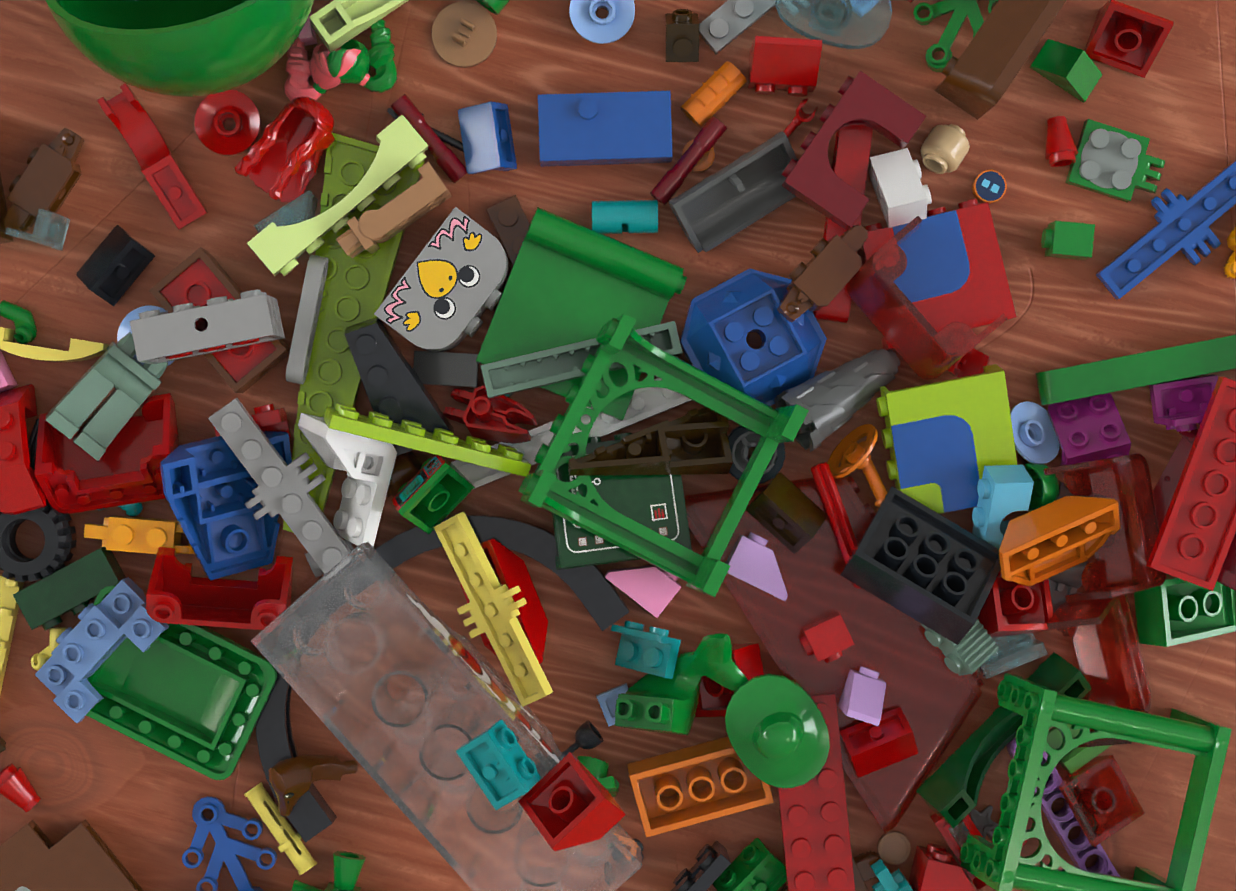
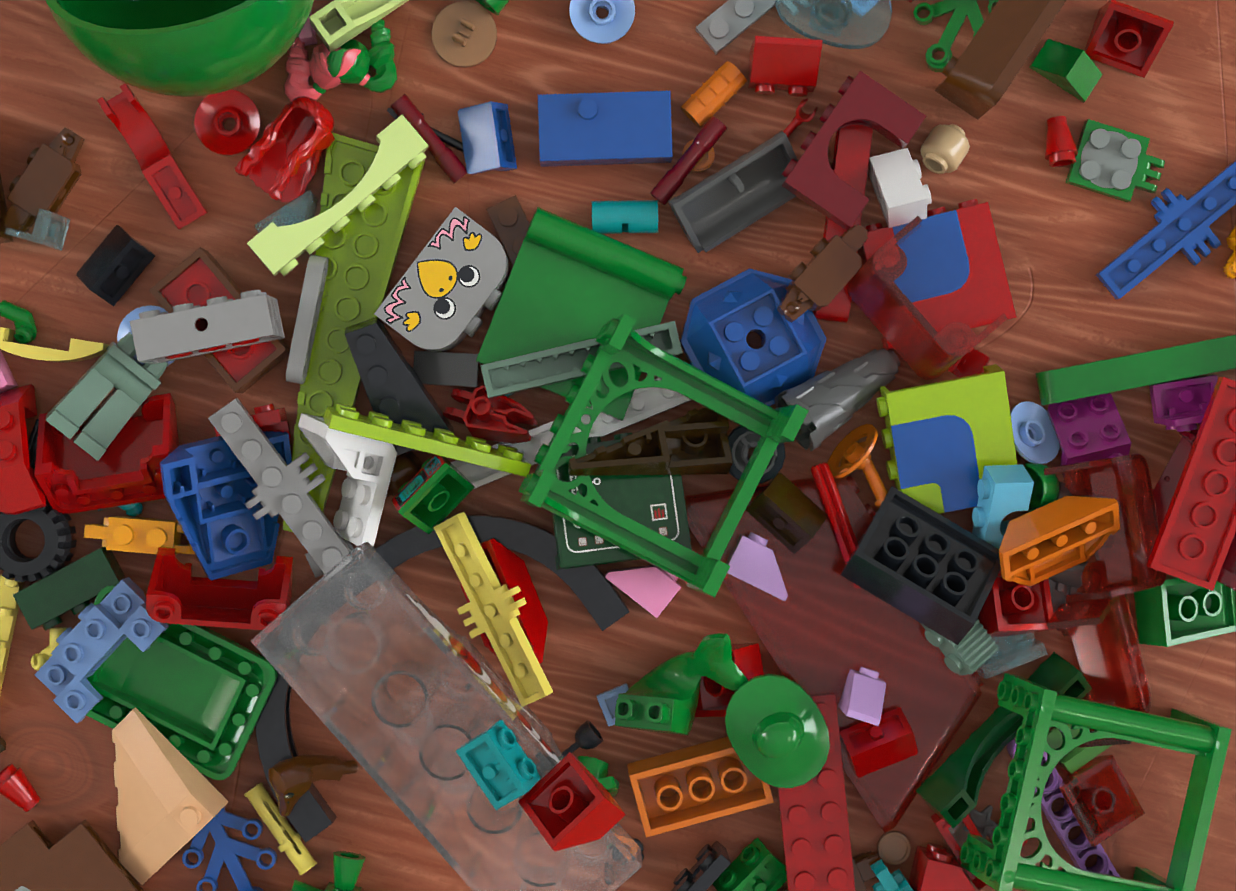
medium nougat hips [336,162,452,258] -> none
teal bracket [611,620,681,679] -> none
dark brown bracket [665,9,700,62] -> none
red brick [799,611,855,663] -> none
dark blue tile [972,170,1007,204] -> none
green brick [1041,221,1095,260] -> none
none -> light nougat slope [112,707,229,885]

